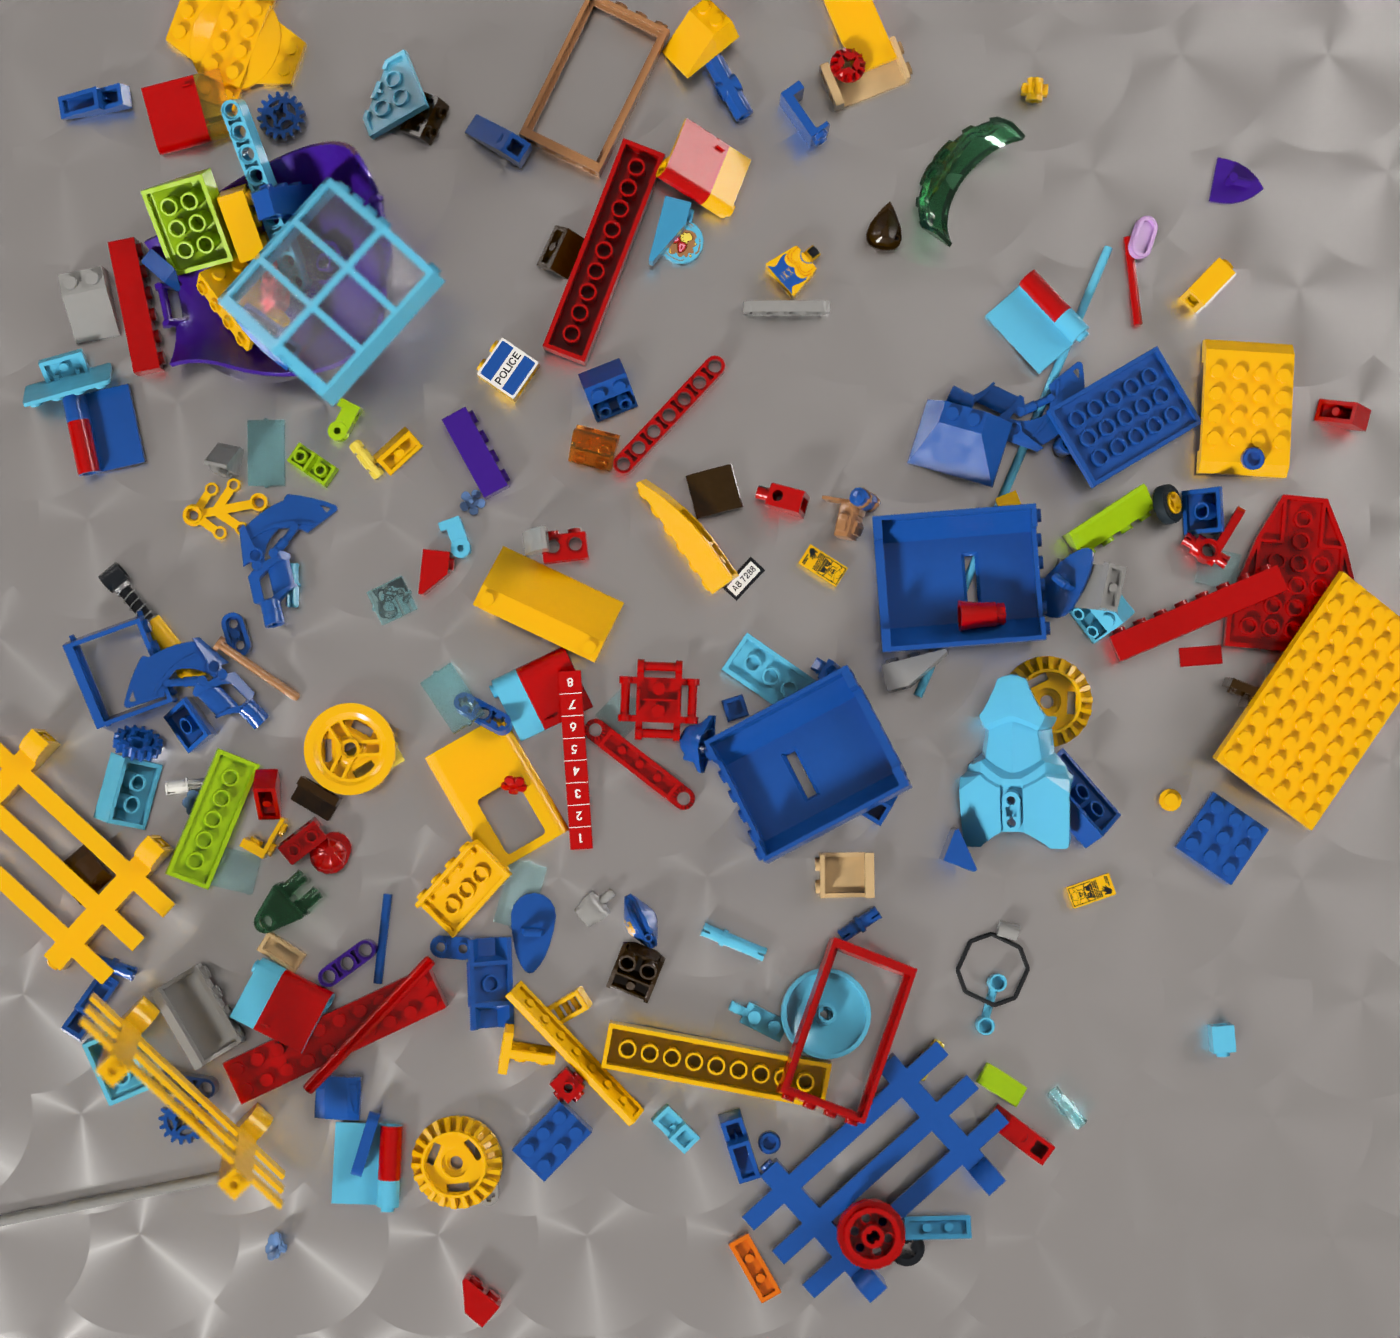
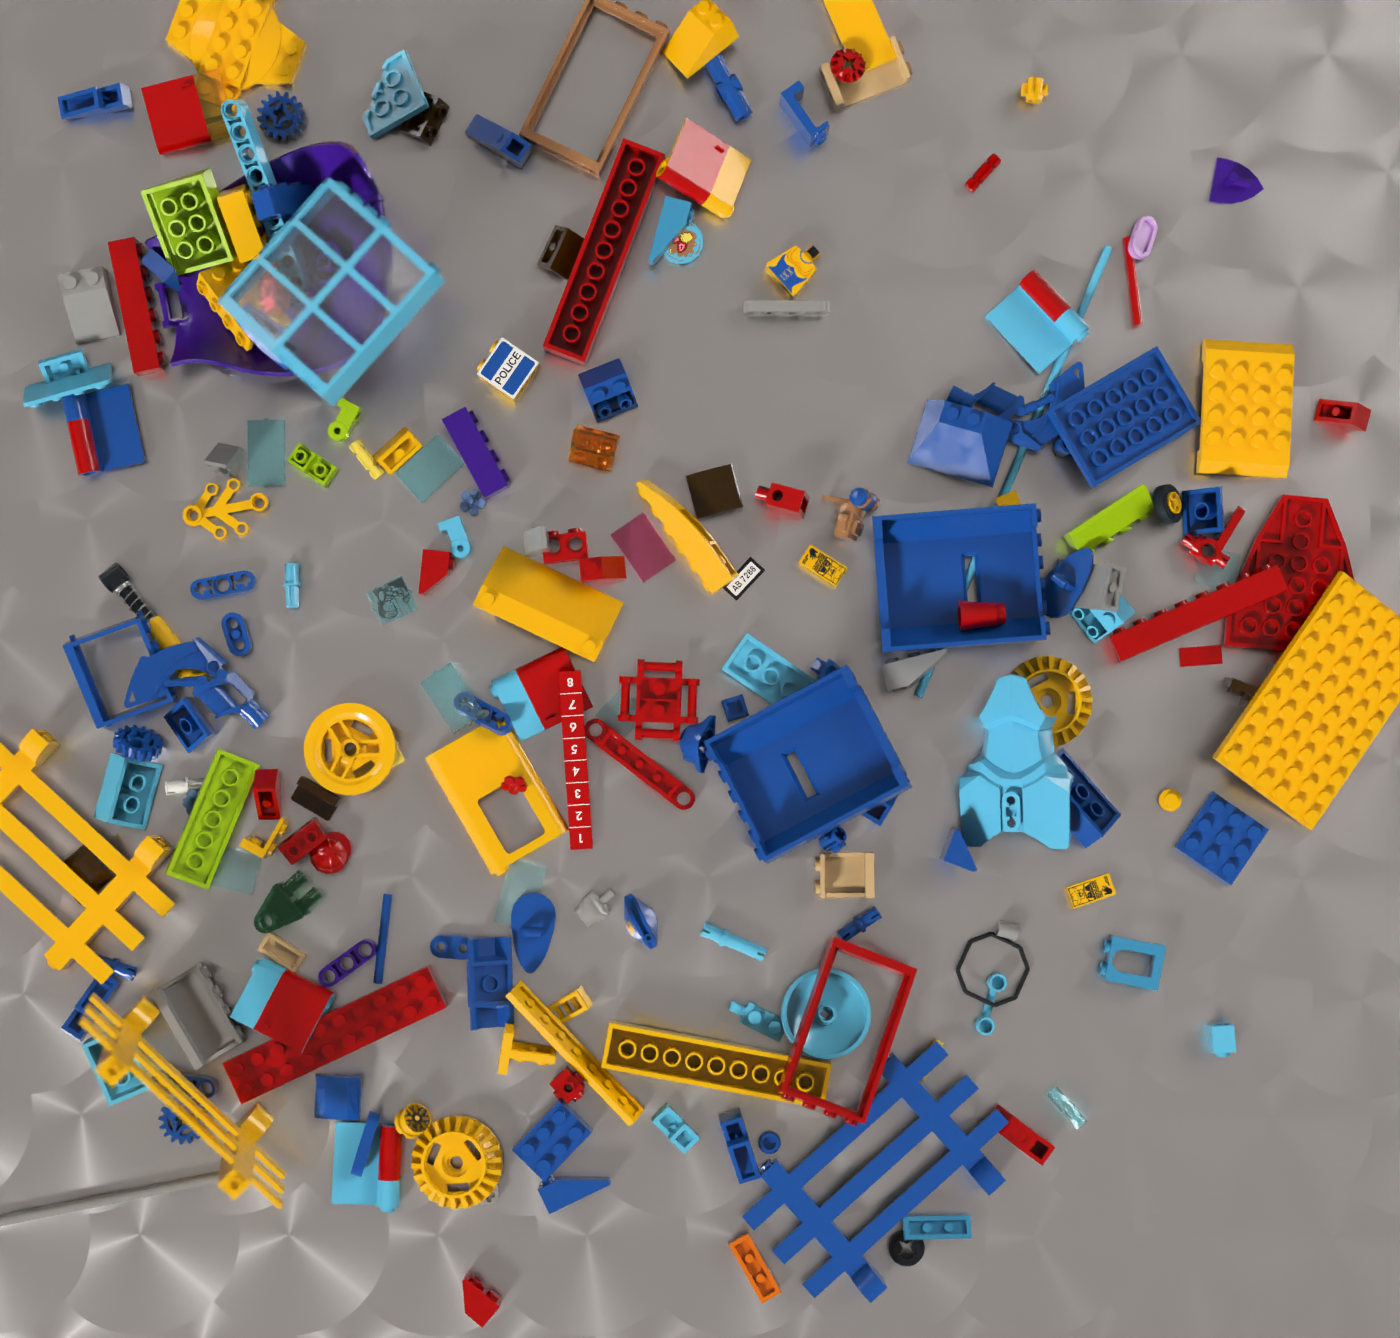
medium nougat bar [212,636,300,701] -> none
blue piece [239,494,337,628] -> none
medium blue plant [265,1232,287,1261] -> none
red axle [303,956,435,1094] -> none
yellow bracket [415,839,512,938] -> none
dark brown slope [606,942,665,1003] -> none
red beam [613,355,725,476] -> none
red wheel [837,1199,905,1269] -> none
dark brown piece [866,202,902,251] -> none
clear green windscreen [916,116,1025,247] -> none
lime slope [975,1062,1027,1107] -> none
yellow piece [1180,257,1237,314] -> none
blue tile [1241,447,1265,470] -> none
none -> blue beam [190,571,256,600]
none -> clear light blue piece [395,434,464,503]
none -> yellow wheel [395,1103,431,1139]
none -> blue slope [538,1176,611,1214]
none -> red slope [579,556,627,583]
none -> clear pink piece [611,513,676,582]
none -> blue gear [819,827,847,853]
none -> red axle [965,153,1001,192]
none -> dark azure panel [1099,934,1166,991]

